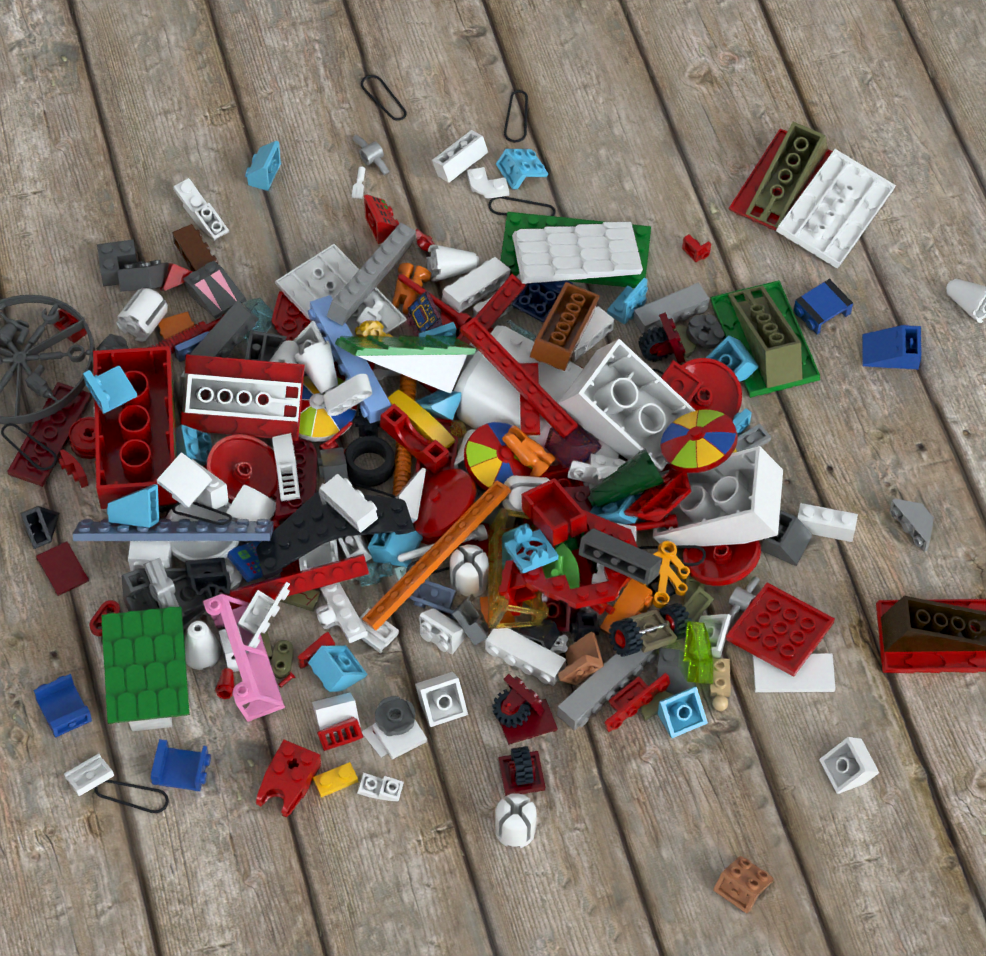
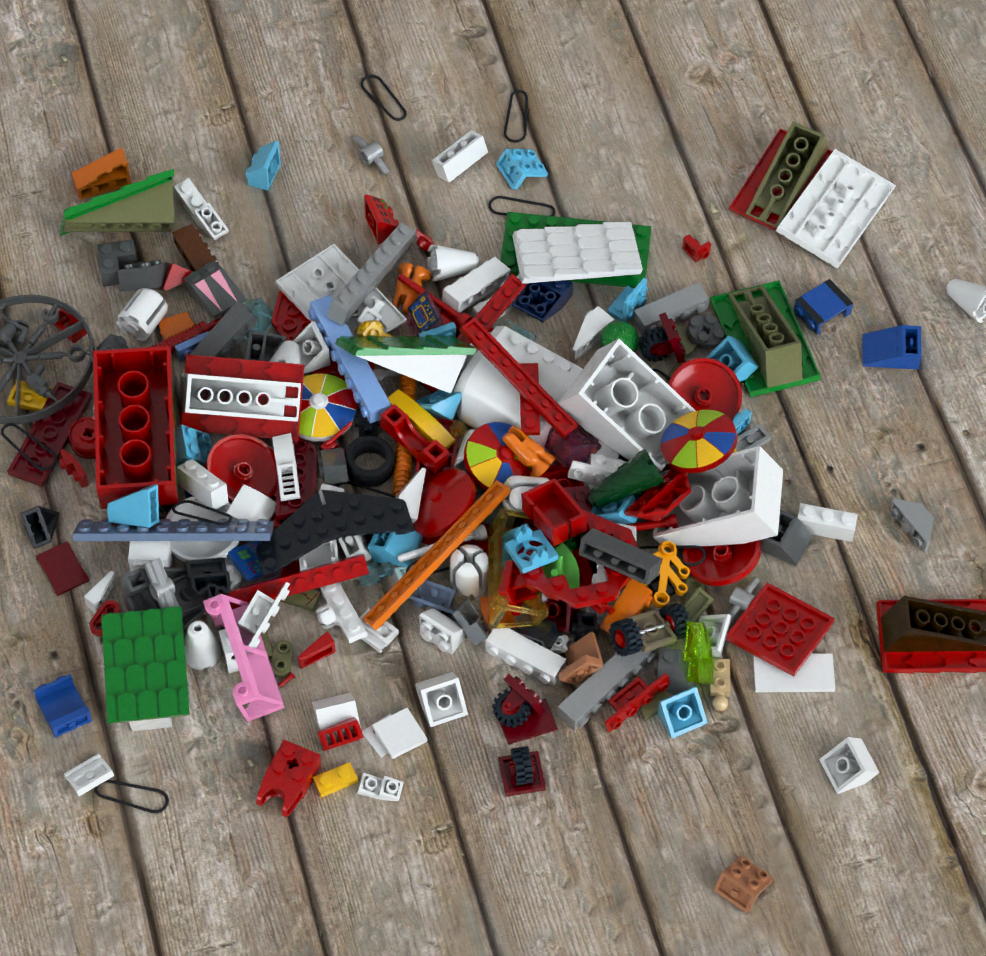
medium azure bracket [83,366,137,414] -> none
blue panel [150,739,211,791] -> none
white slope [157,452,212,508] -> none
red cone [215,668,235,699] -> none
white cone [294,341,338,394] -> none
medium azure slope [308,645,368,692] -> none
white brick [320,474,378,533] -> none
white beam [323,374,372,416] -> none
white piece [352,167,365,199] -> none
dark grey plate [375,696,415,736] -> none
white plate [467,167,509,198] -> none
white cylinder [495,793,537,848] -> none
dark orange brick [529,282,600,371] -> none
white piece [596,465,621,480] -> none
red tile [661,360,704,404] -> none
none -> yellow plate [7,379,52,412]
none -> olive piece [60,169,174,236]
none -> orange wedge [71,147,131,200]
none -> white slope [84,571,116,613]
none -> green hair [600,321,639,353]

